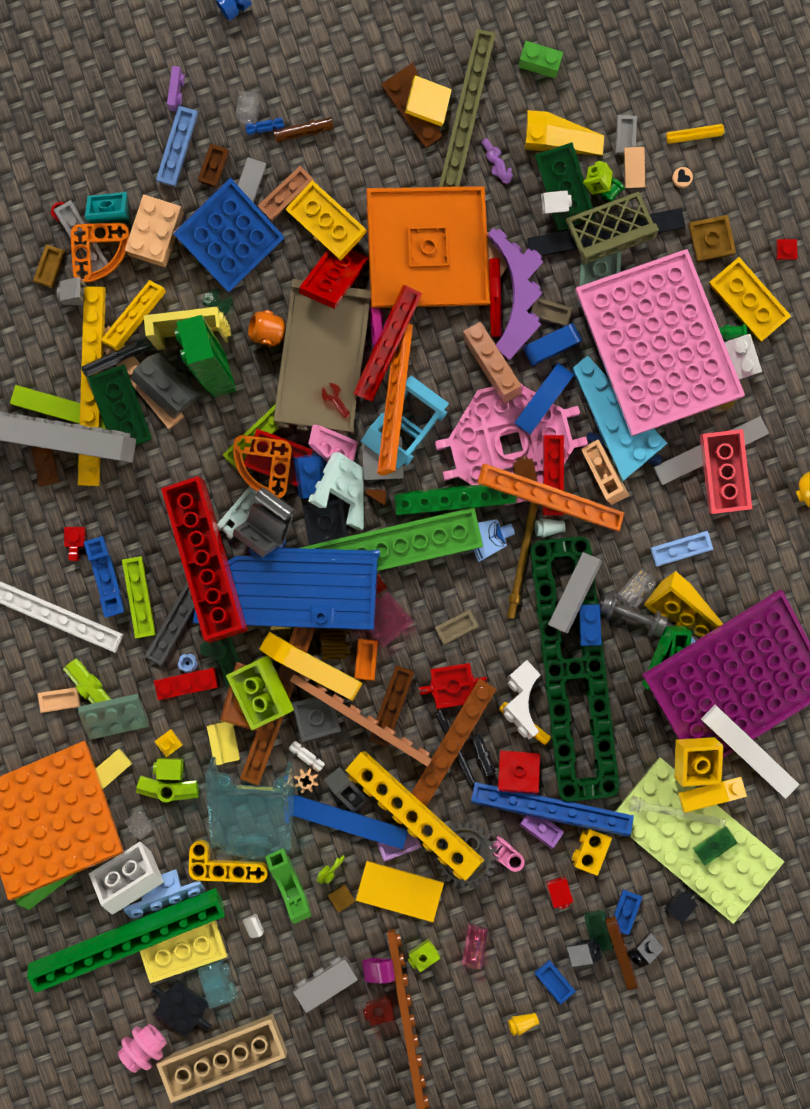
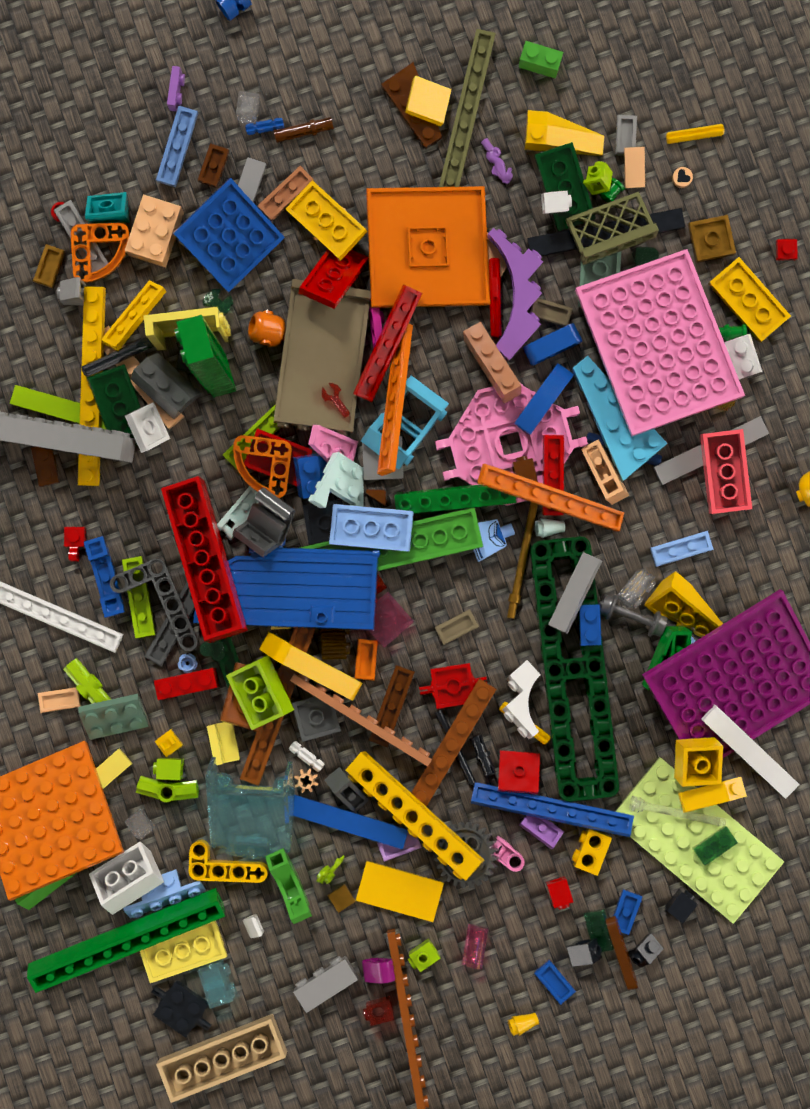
bright pink piece [118,1024,167,1073] -> none
none -> dark grey beam [110,559,199,651]
none -> white plate [125,402,170,453]
none -> light blue plate [329,504,414,552]
none -> clear green tile [635,247,659,267]

